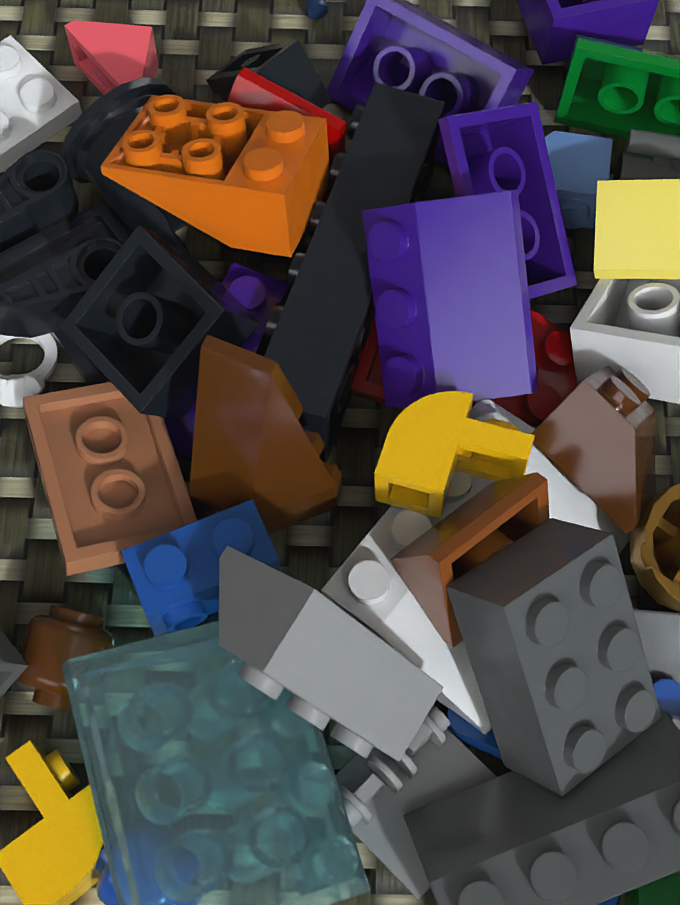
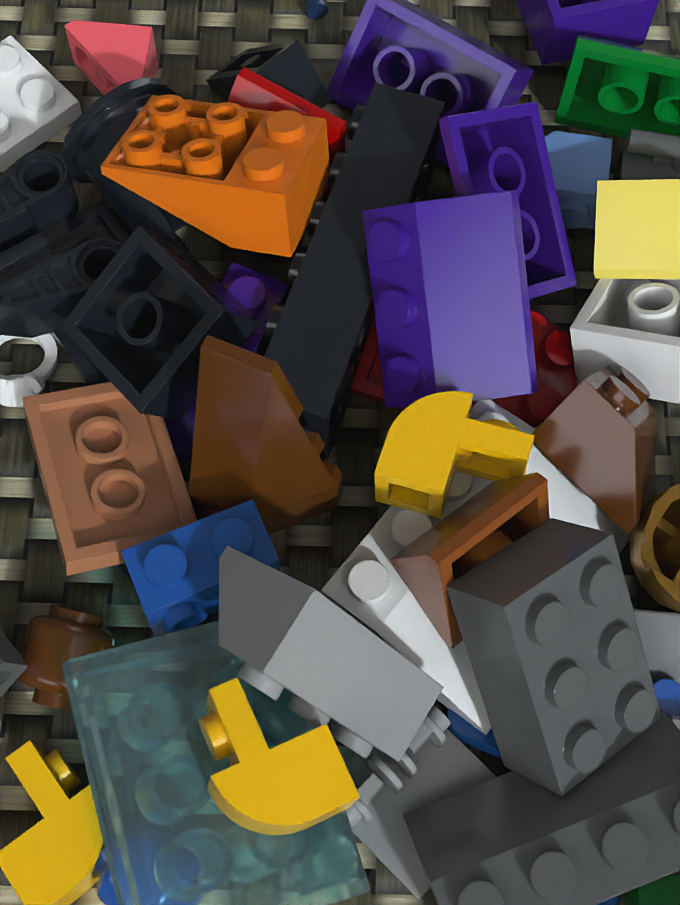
none -> yellow brick [199,677,360,835]

